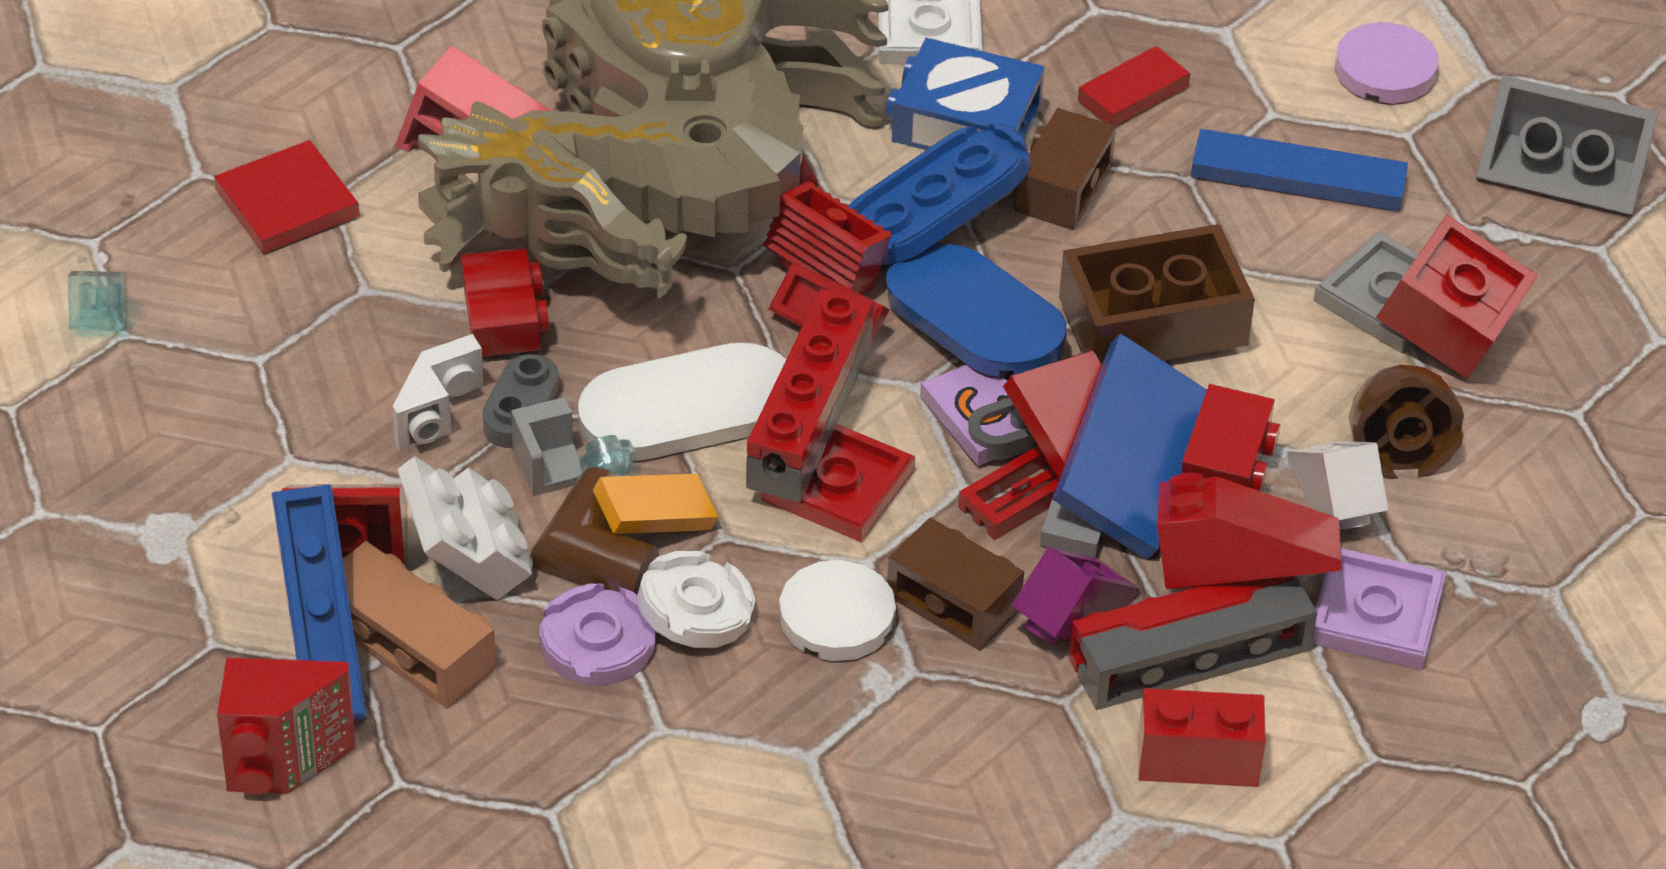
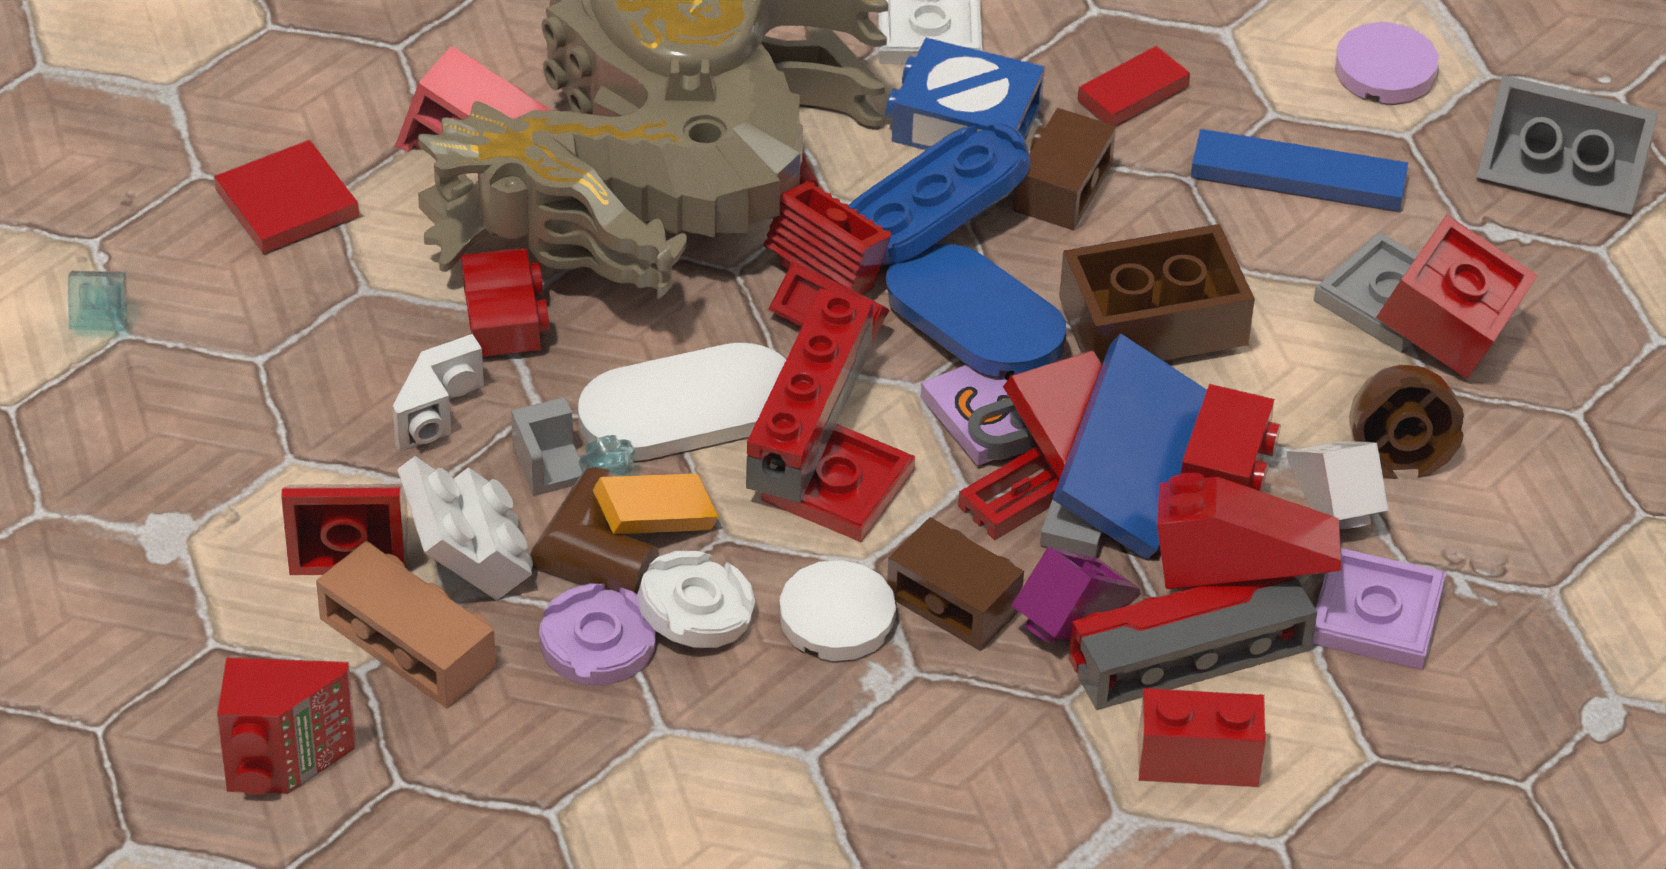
blue tile [272,484,367,722] -> none
dark grey plate [482,354,559,448] -> none

